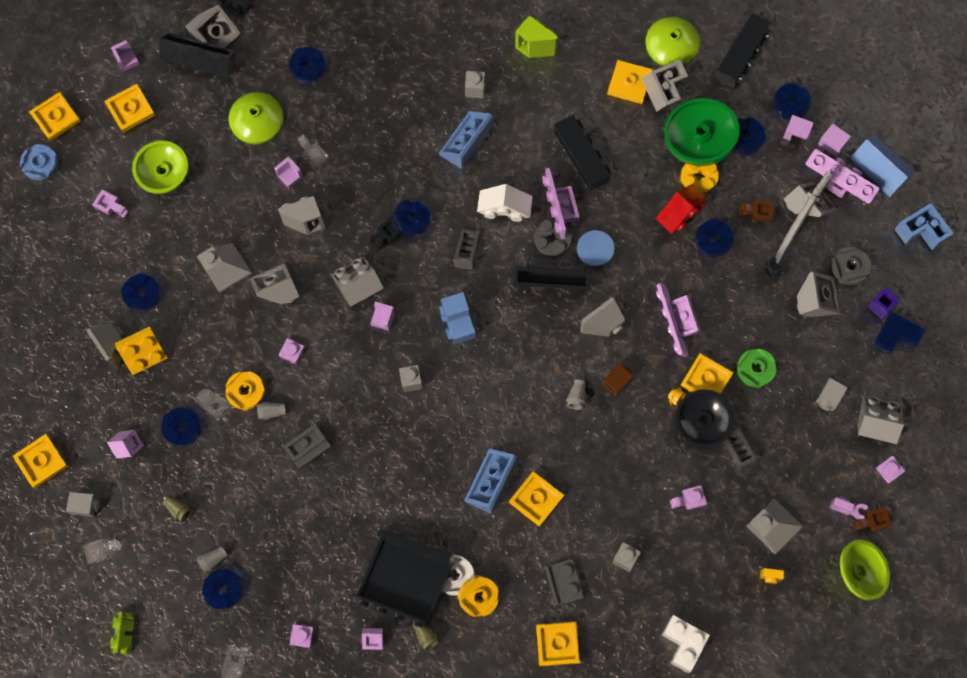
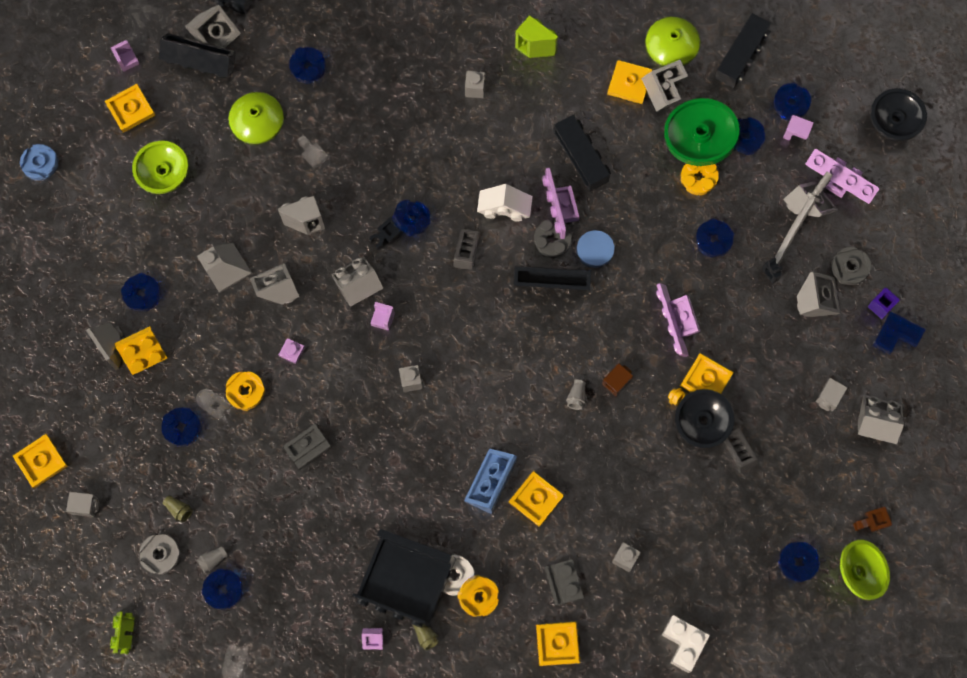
yellow plate [29,92,81,141] -> none
clear plate [83,539,121,565] -> none
lavender plate [92,190,128,218] -> none
lavender panel [107,430,144,458] -> none
light grey cone [257,401,285,421] -> none
lavender panel [274,156,303,189] -> none
lavender plate [290,625,314,648] -> none
medium blue slope [438,111,493,169] -> none
medium blue brick [439,292,476,345] -> none
light grey slope [580,297,625,337] -> none
red brick [656,184,708,234] -> none
lavender plate [670,485,707,511] -> none
bright green plate [737,349,776,388] -> none
reddish brown plate [739,200,774,222] -> none
light grey slope [747,499,803,554] -> none
yellow plate [760,568,784,584] -> none
lavender panel [818,124,851,157] -> none
lavender plate [829,497,868,520] -> none
medium blue slope [849,135,916,197] -> none
lavender plate [876,456,905,484] -> none
medium blue brick [895,203,954,250] -> none
none -> light grey plate [139,534,181,575]
none -> clear blue plate [778,542,820,583]
none -> black dish [870,88,927,141]

